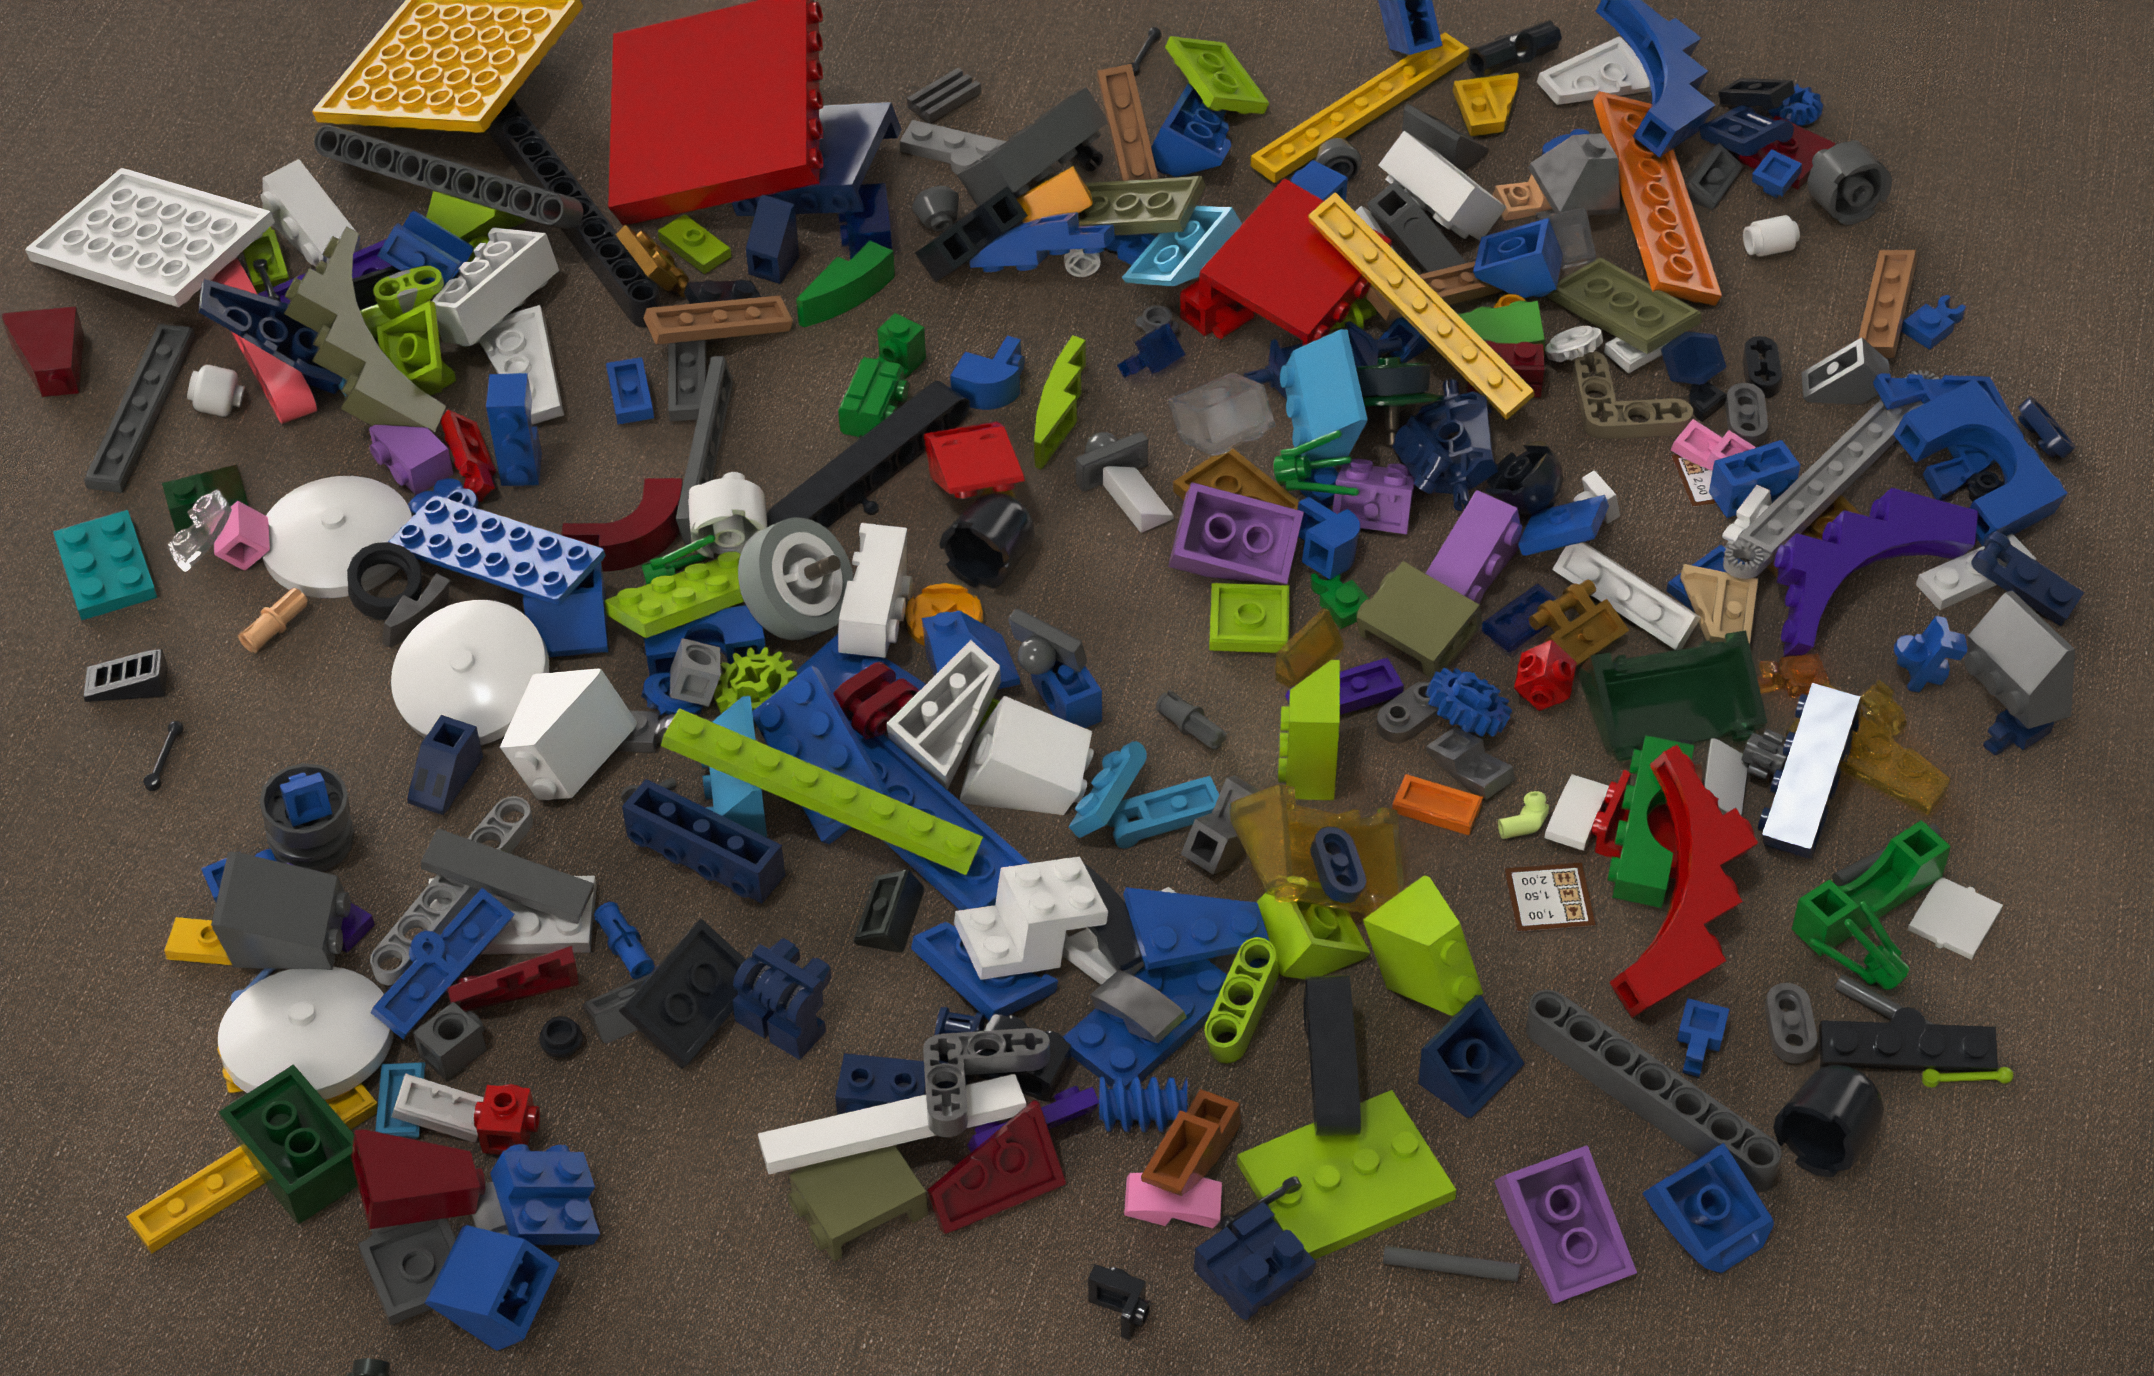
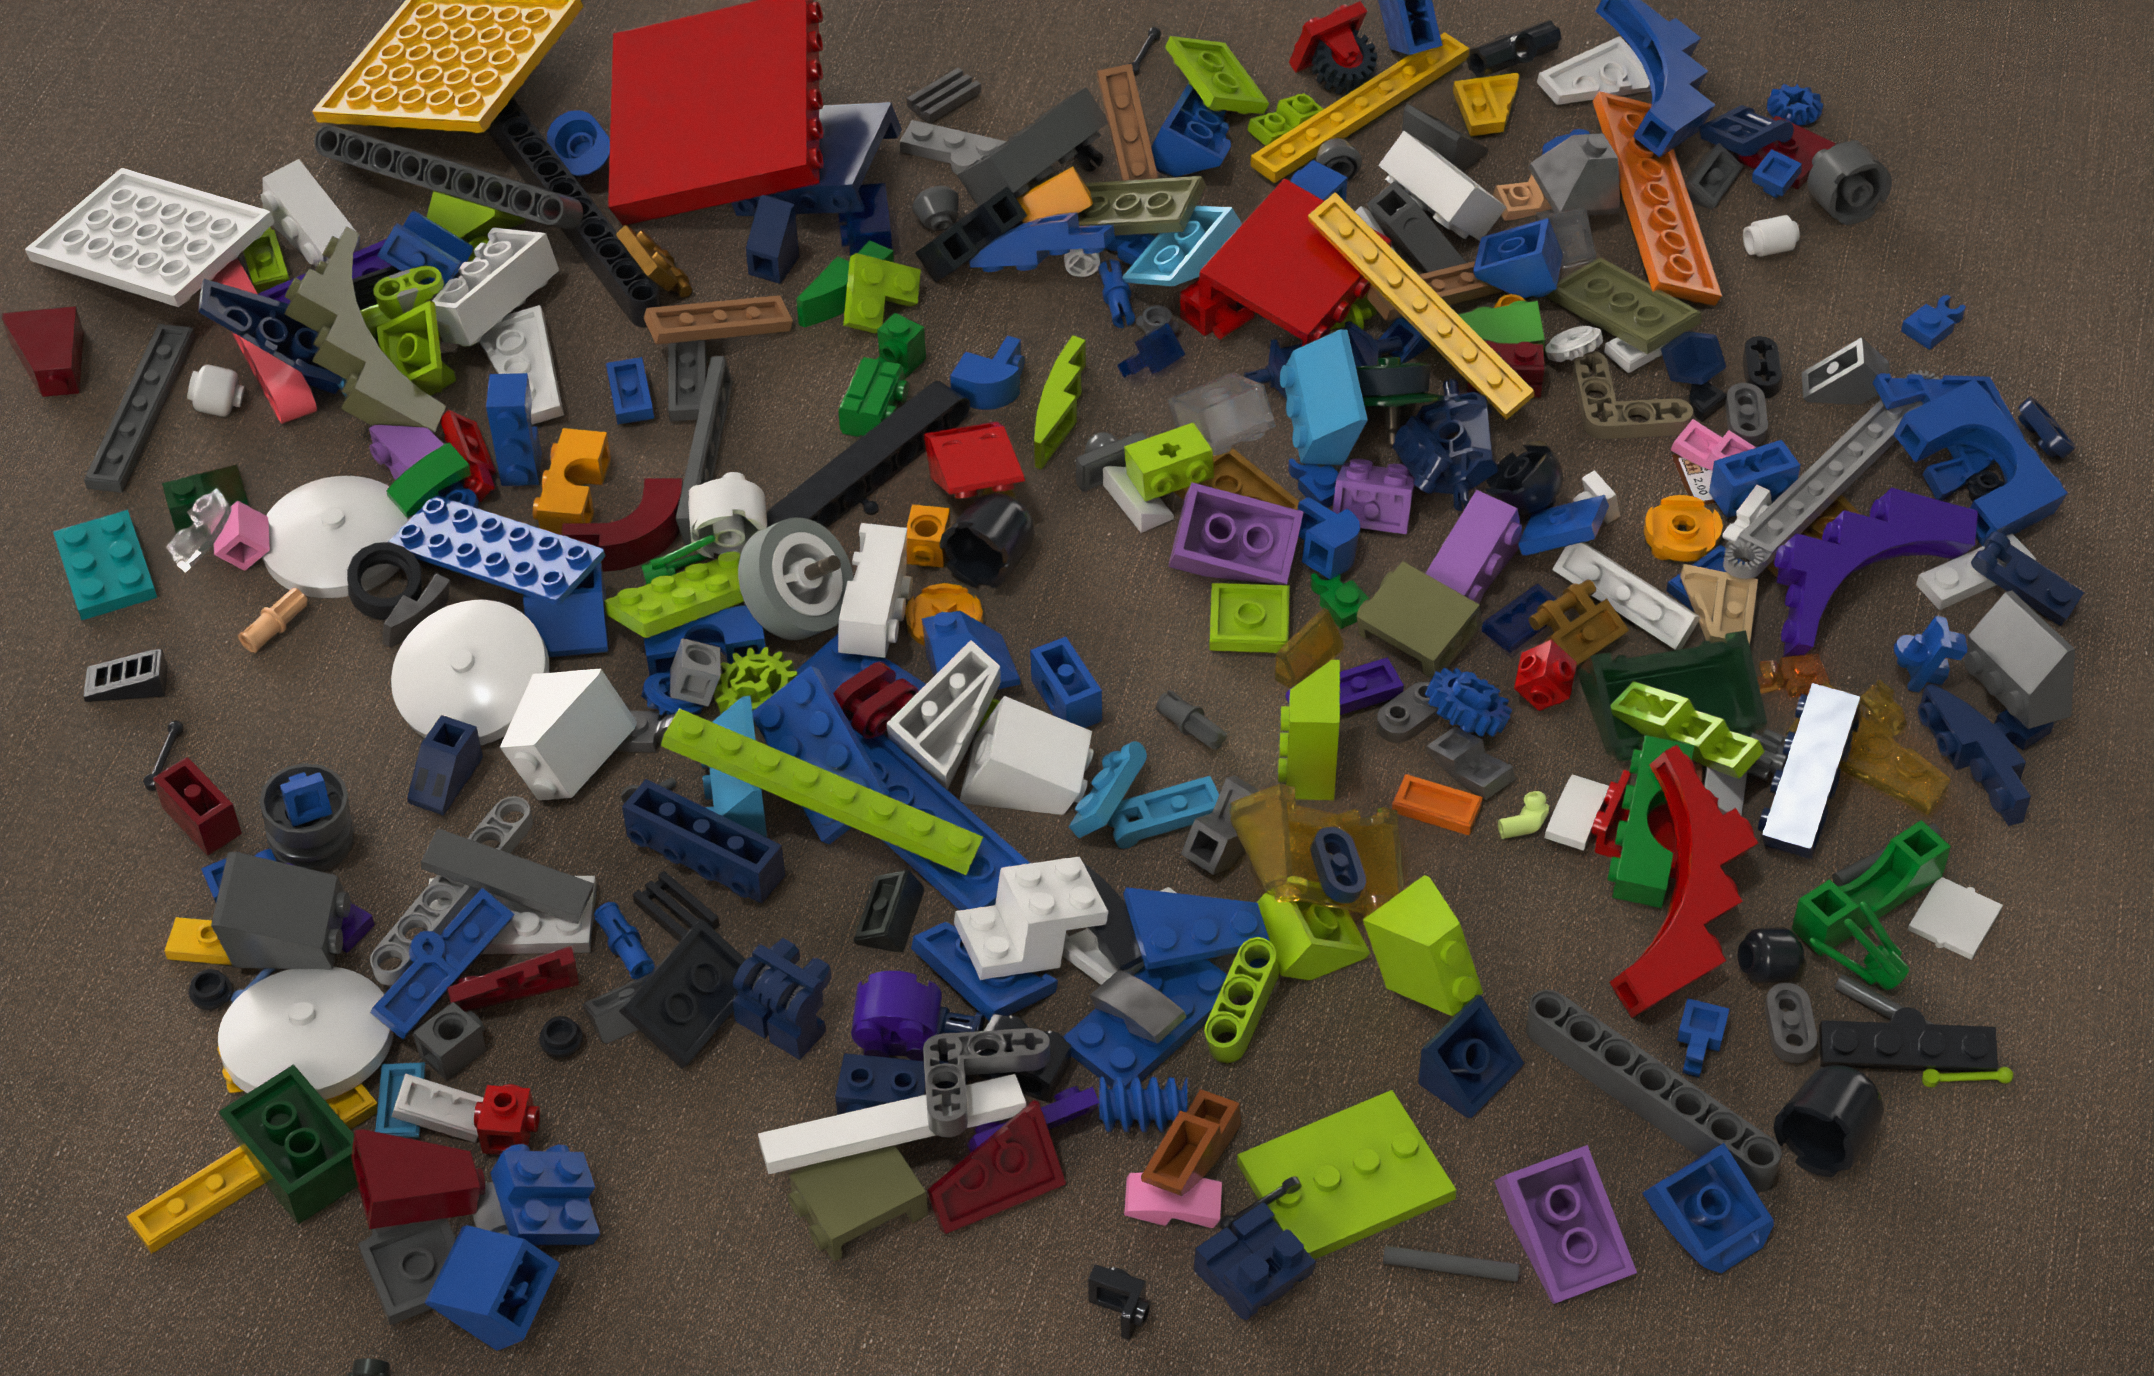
black hinge [253,259,281,302] -> none
lime plate [658,214,731,274] -> none
black plate [684,279,762,304] -> none
dark grey tile [1008,609,1088,675] -> none
green plant [1274,430,1359,496] -> none
black beam [1303,975,1361,1136] -> none
sticker [1504,863,1596,932] -> none
black plate [1718,78,1795,110] -> none
medium nougat plate [1858,250,1917,358] -> none
none -> dark red brick [153,757,242,856]
none -> black plate [189,969,232,1010]
none -> green slope [386,442,471,518]
none -> light orange arch [533,428,611,535]
none -> blue piece [547,110,610,177]
none -> black tile [632,871,720,941]
none -> lime plate [843,253,921,334]
none -> dark purple brick [851,971,942,1061]
none -> light orange brick [906,504,951,568]
none -> blue pin [1098,259,1135,328]
none -> lime brick [1124,422,1214,502]
none -> lime slope [1247,93,1323,146]
none -> plate [1289,1,1377,95]
none -> lime slope [1608,681,1765,779]
none -> light orange plate [1644,495,1723,562]
none -> black head [1737,927,1804,983]
none -> dark blue slope [1918,684,2031,826]

